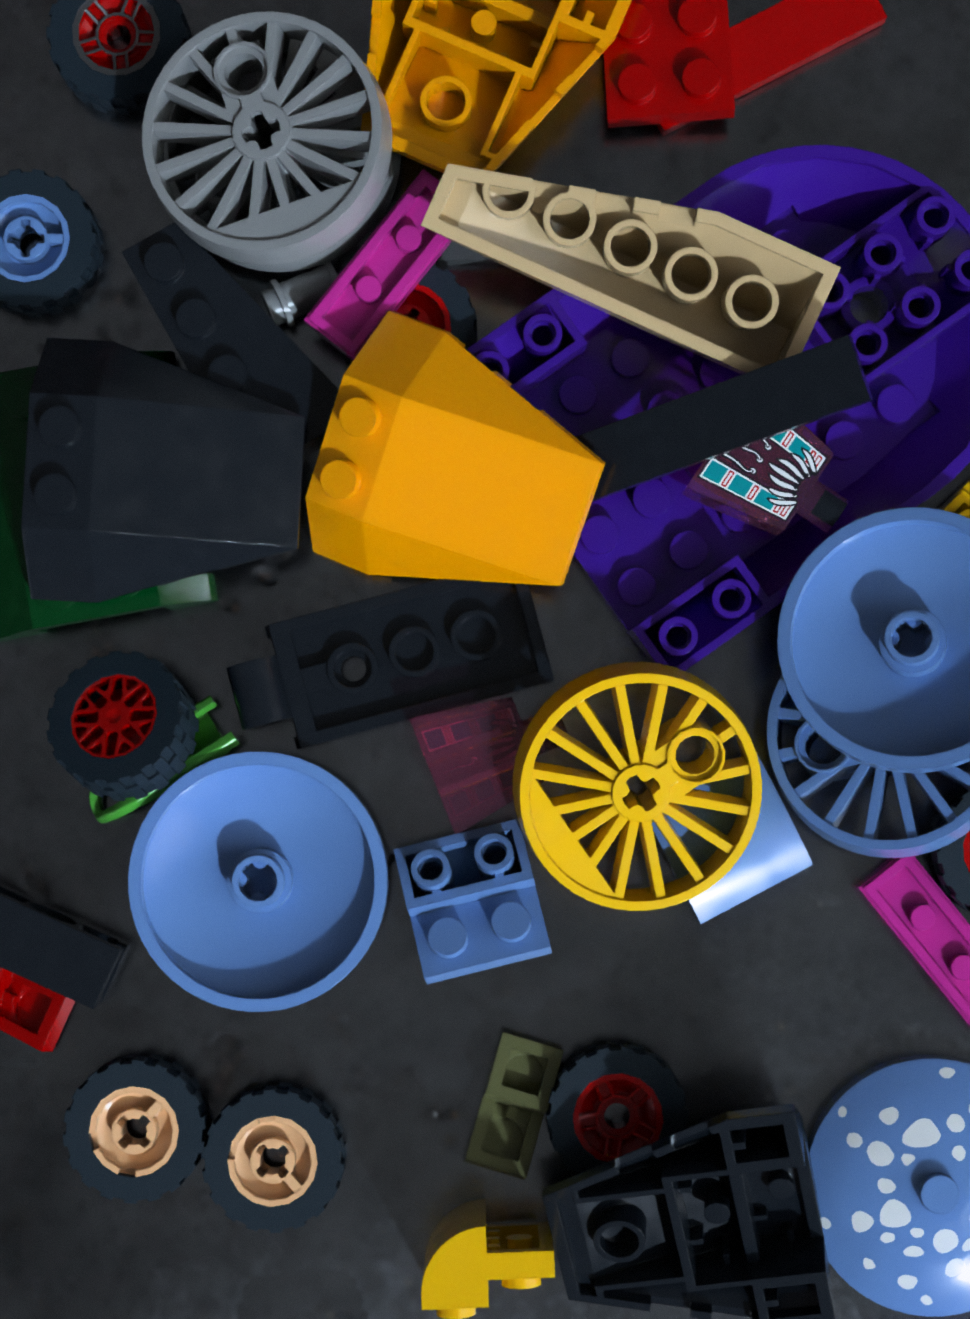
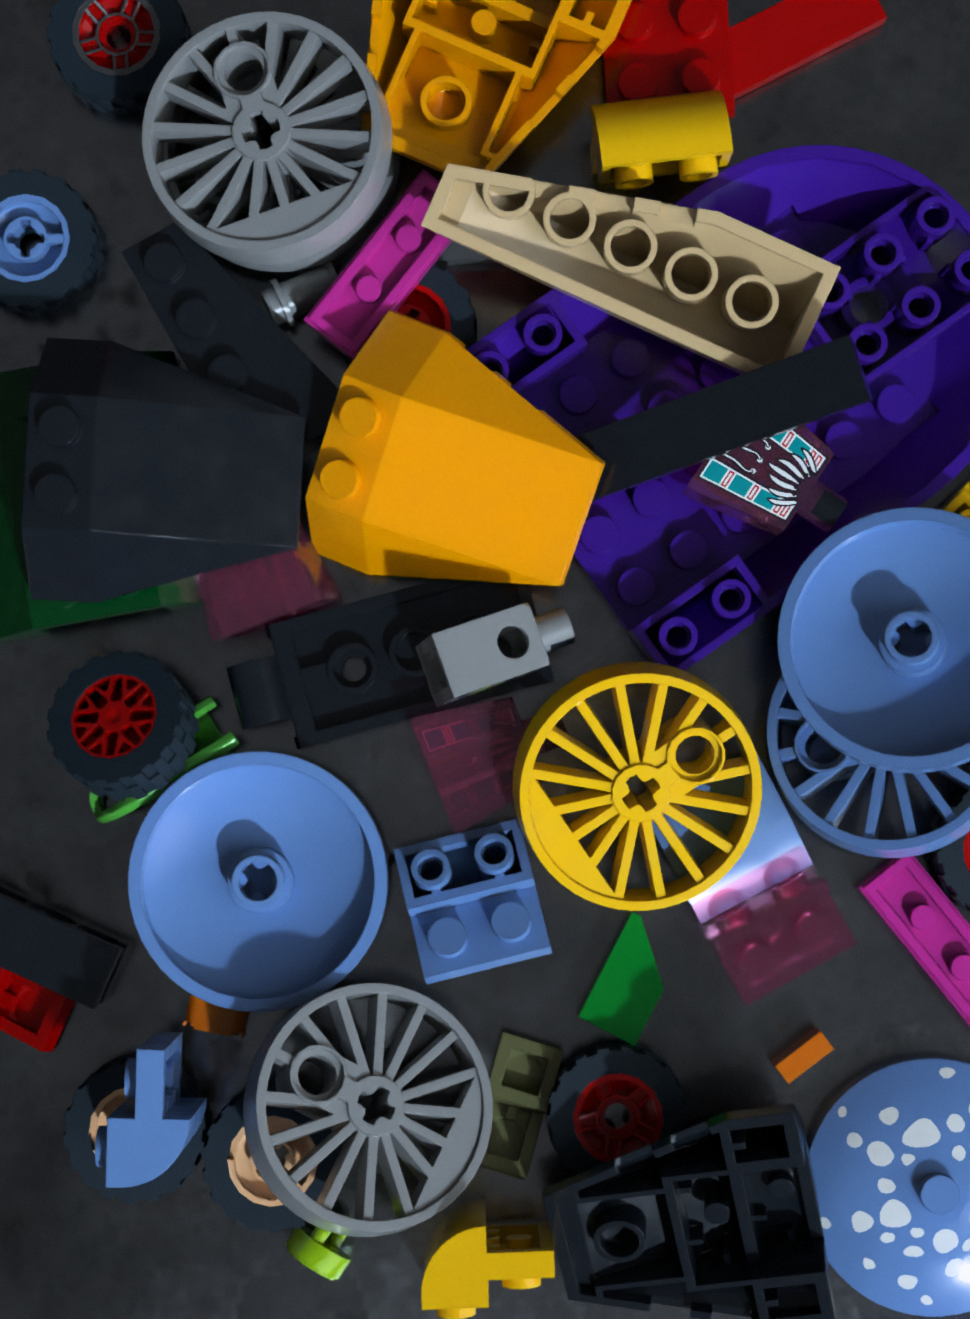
none -> medium blue brick [95,1032,207,1188]
none -> orange piece [182,993,249,1038]
none -> clear pink torso [199,522,341,641]
none -> light grey piece [243,983,493,1237]
none -> lime tile [285,1213,351,1281]
none -> light grey torso [415,603,575,707]
none -> green tile [577,911,664,1046]
none -> yellow brick [590,90,733,190]
none -> clear pink bracket [706,872,858,1006]
none -> orange piece [770,1026,834,1084]

